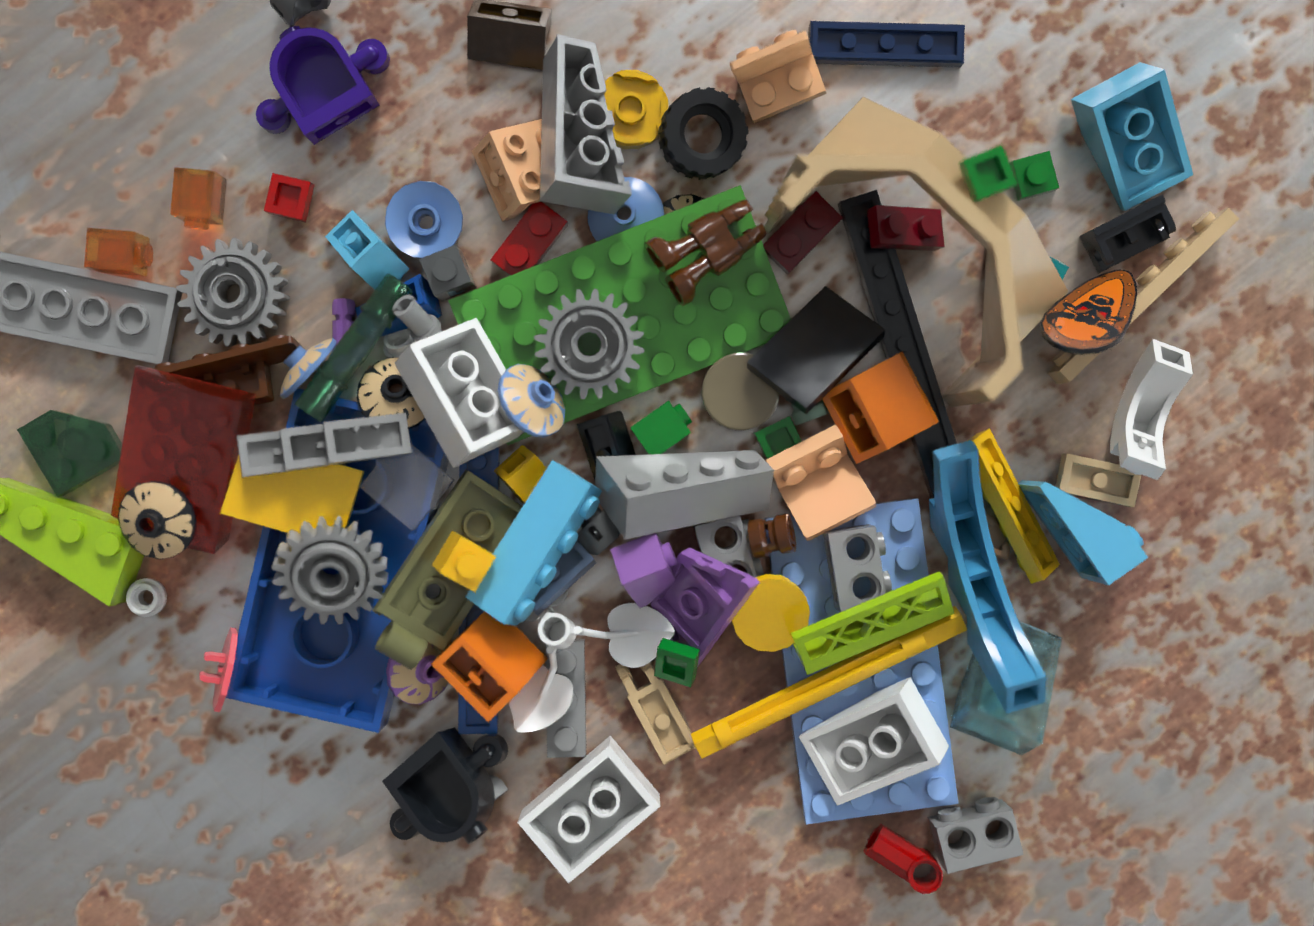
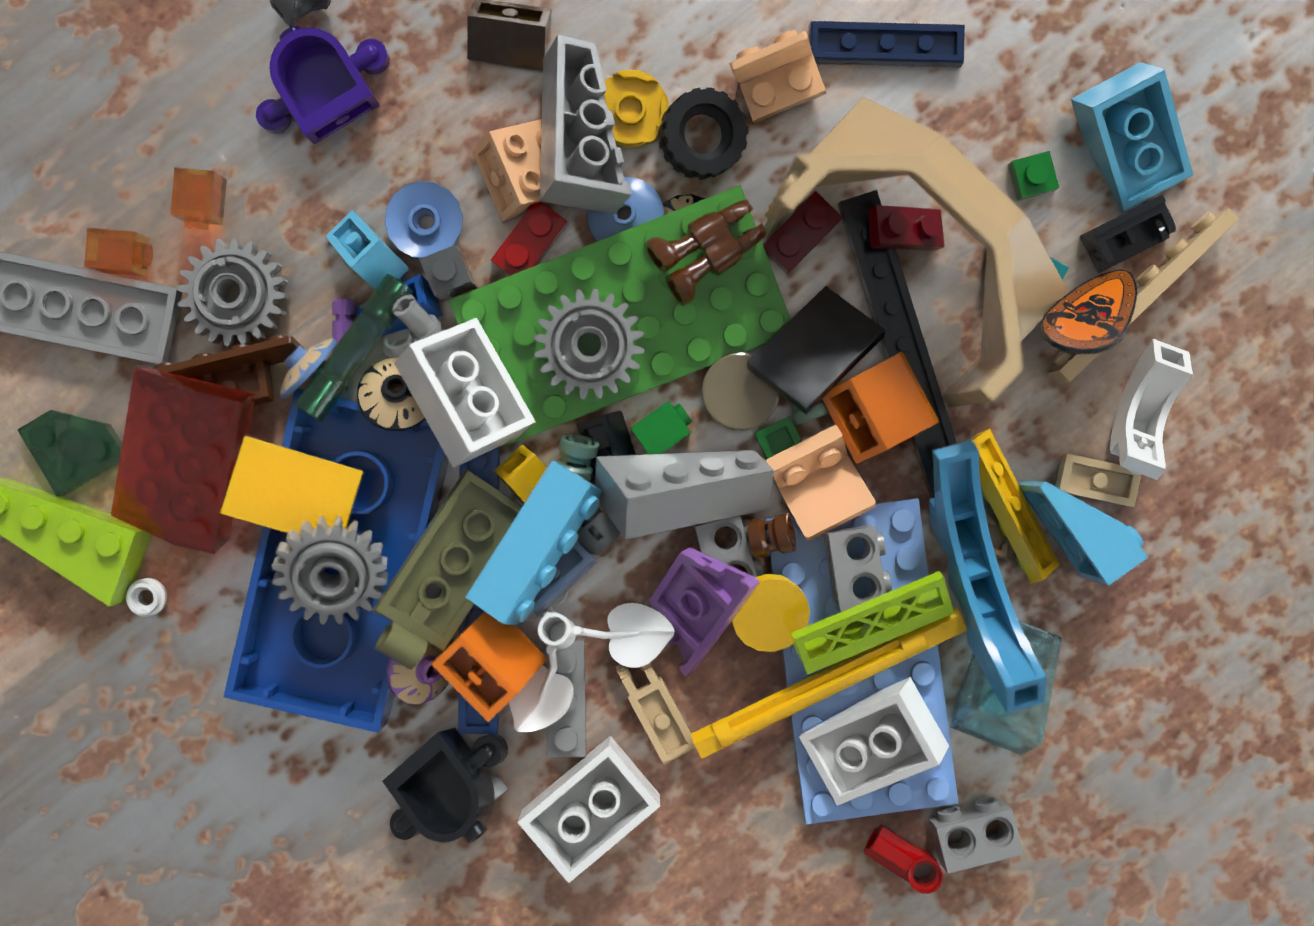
tan dish [118,480,197,559] -> none
coral piece [199,627,238,712] -> none
light grey slope [237,413,412,478] -> none
red plate [264,173,315,223] -> none
clear piece [360,443,455,531] -> none
yellow brick [432,530,496,592] -> none
dish [498,364,565,438] -> none
medium lavender slope [610,533,677,608] -> none
green plate [654,638,700,688] -> none
green plate [959,145,1018,203] -> none
none -> sand green wheel [556,434,599,482]

